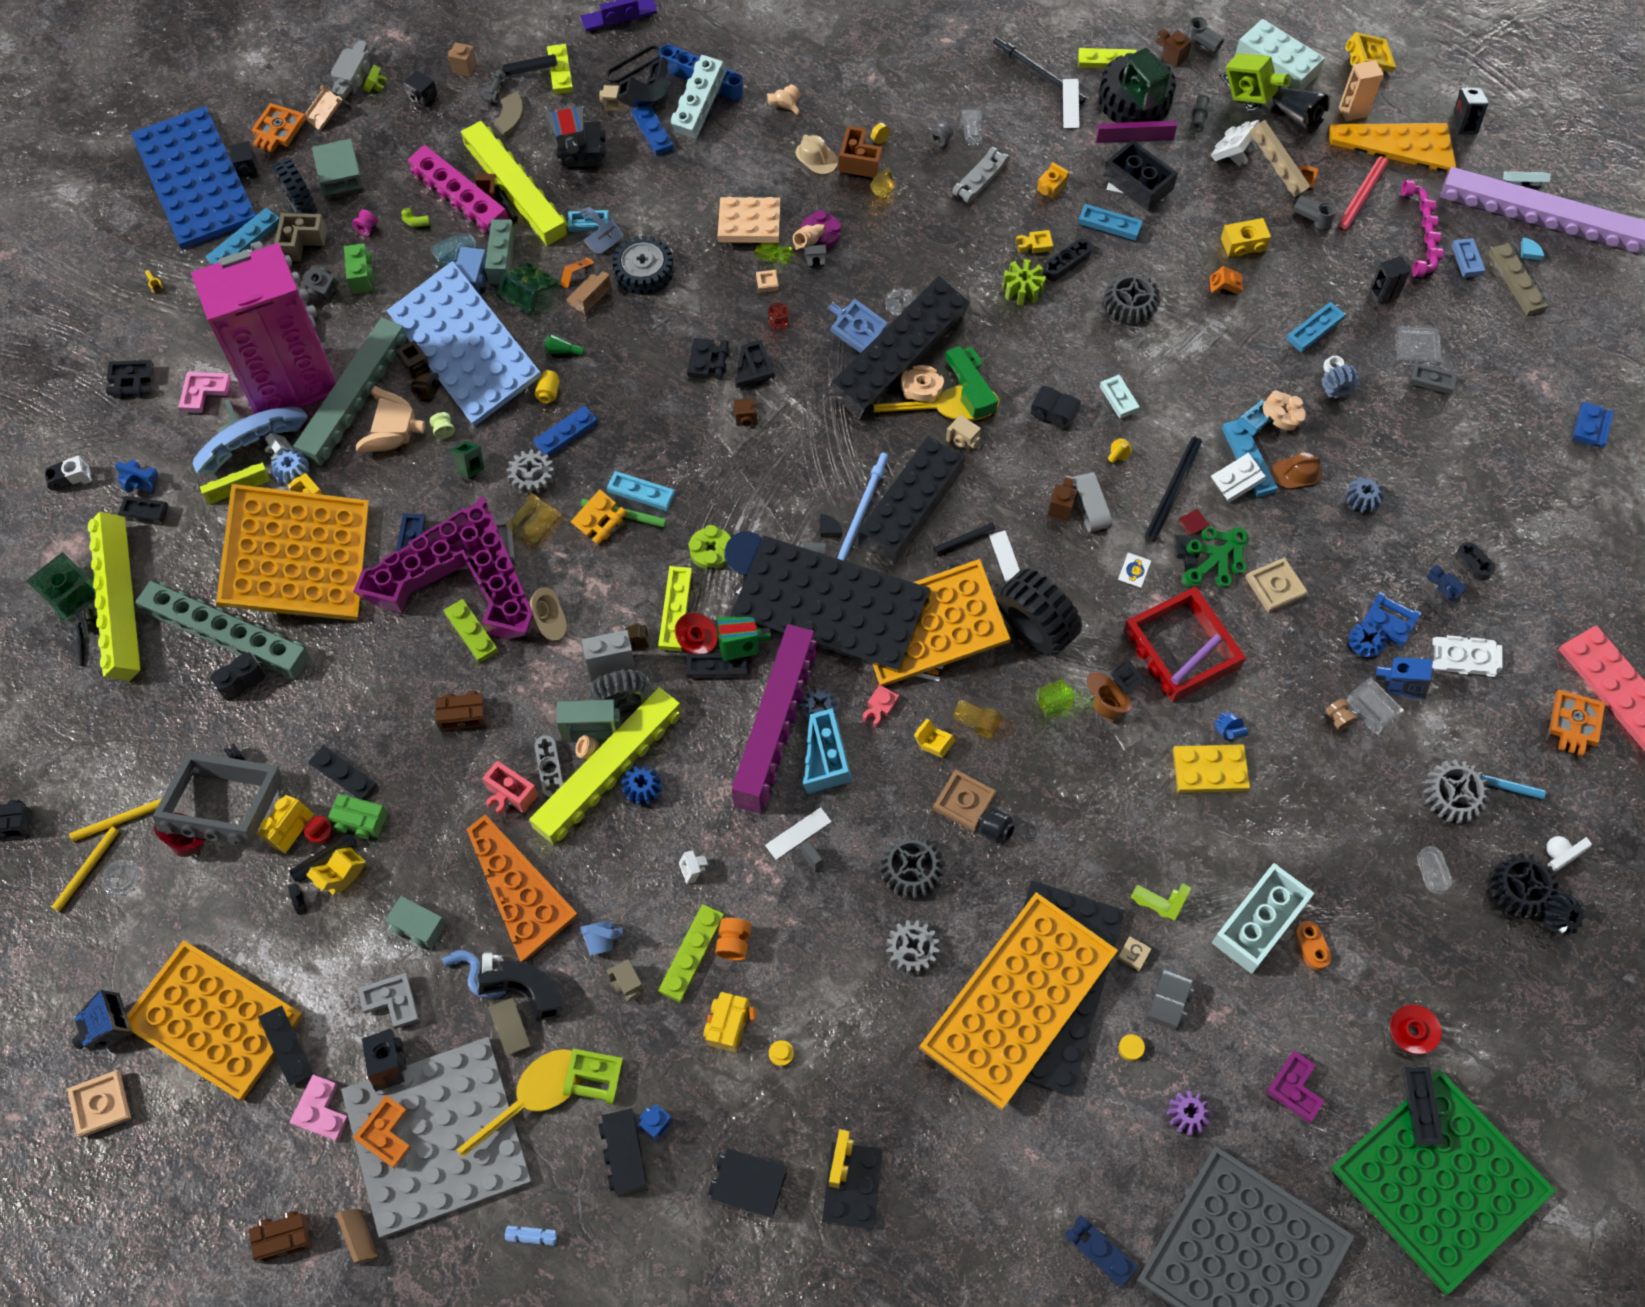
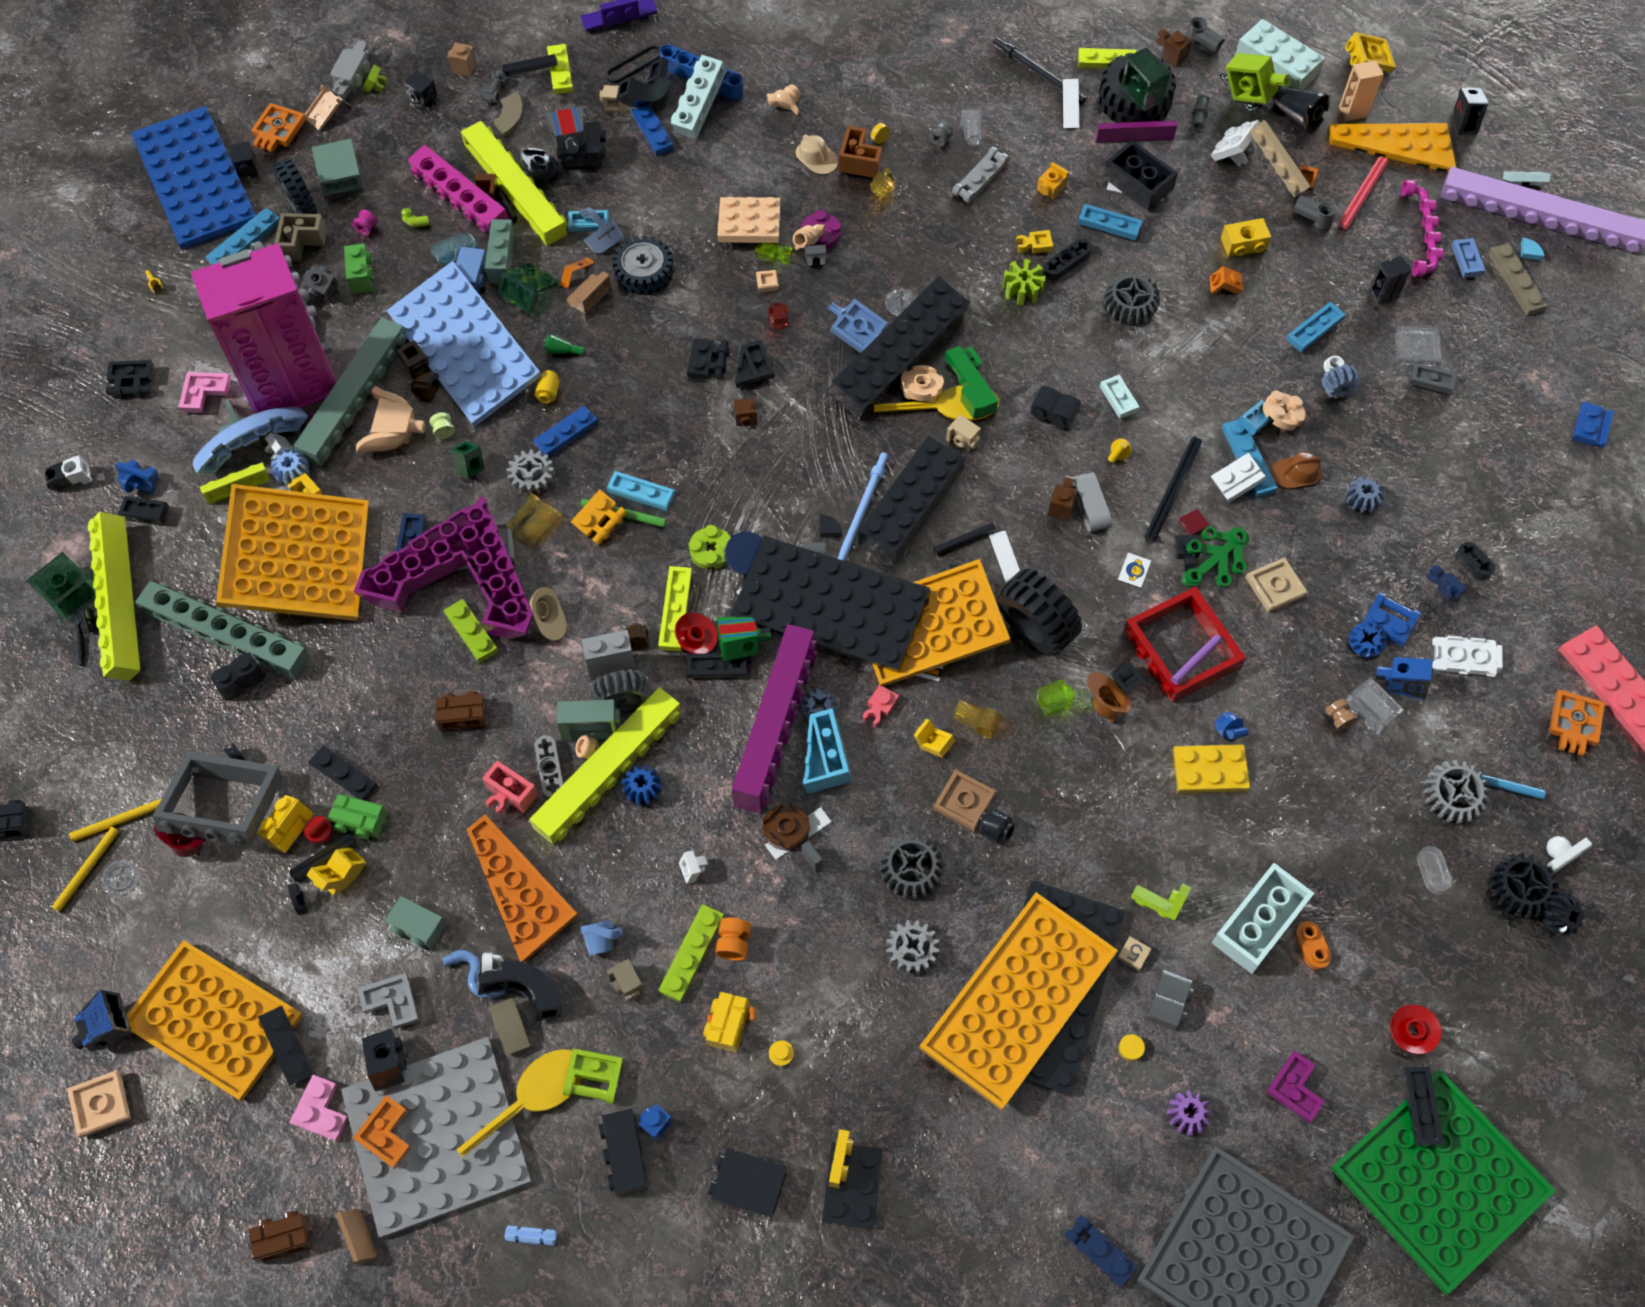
none -> black tile [518,148,559,179]
none -> reddish brown tile [763,804,810,851]

